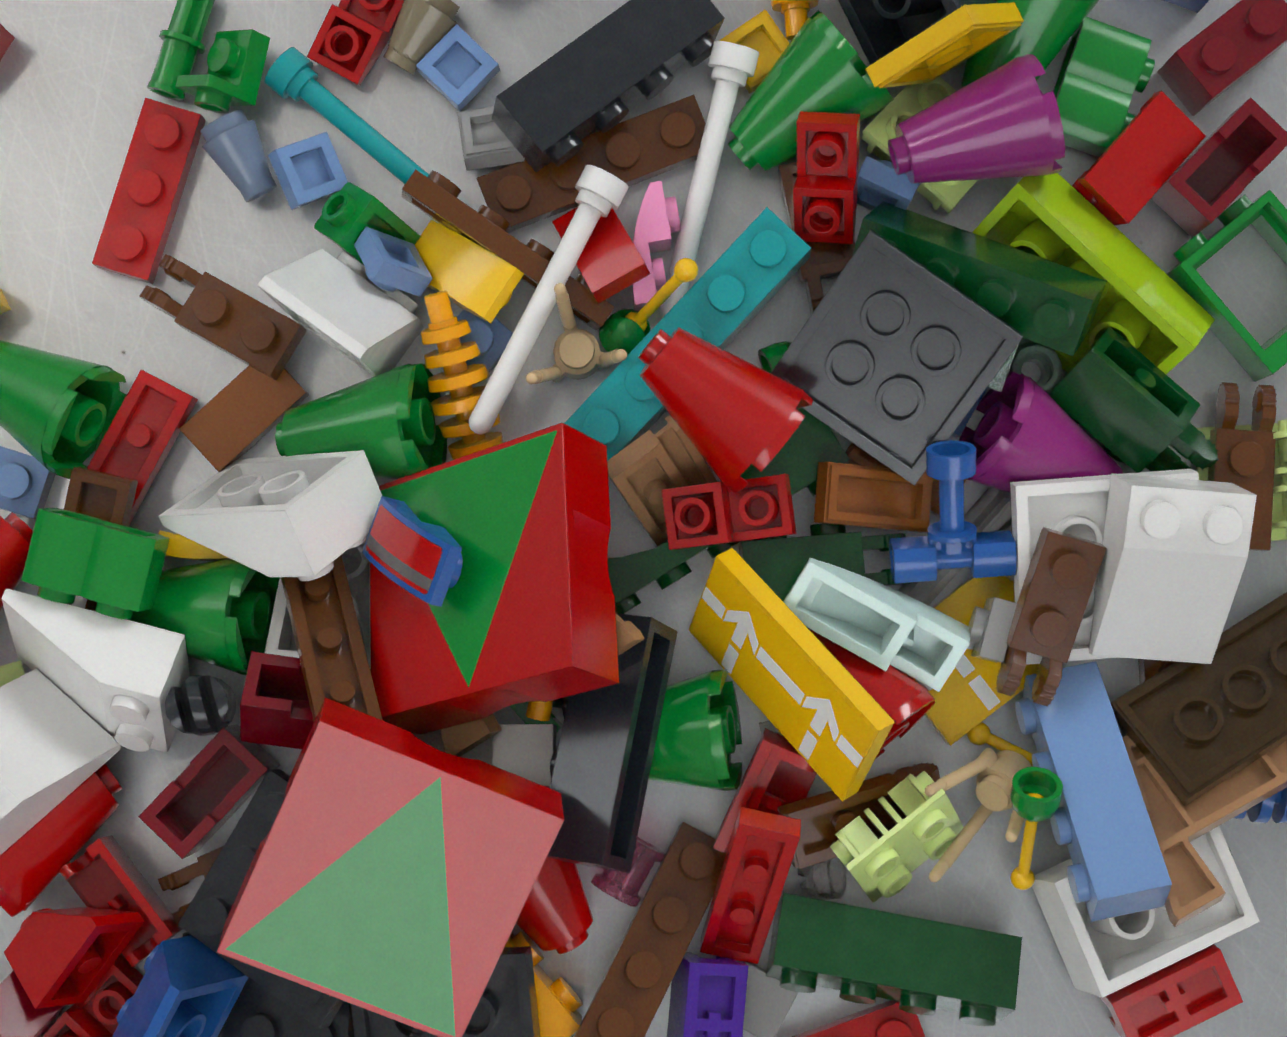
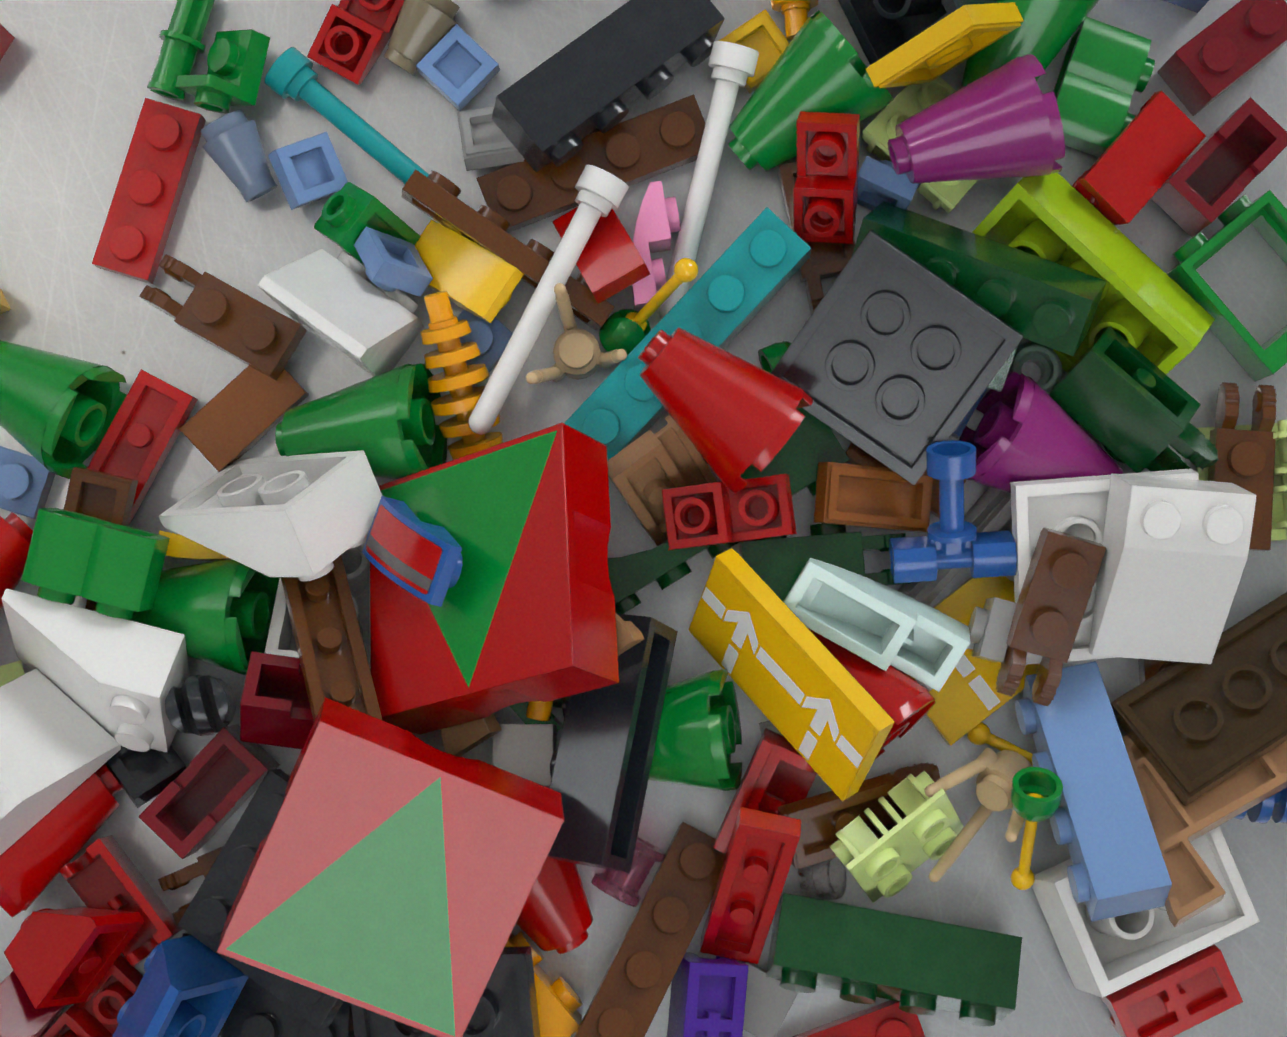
none -> black plate [105,745,186,808]

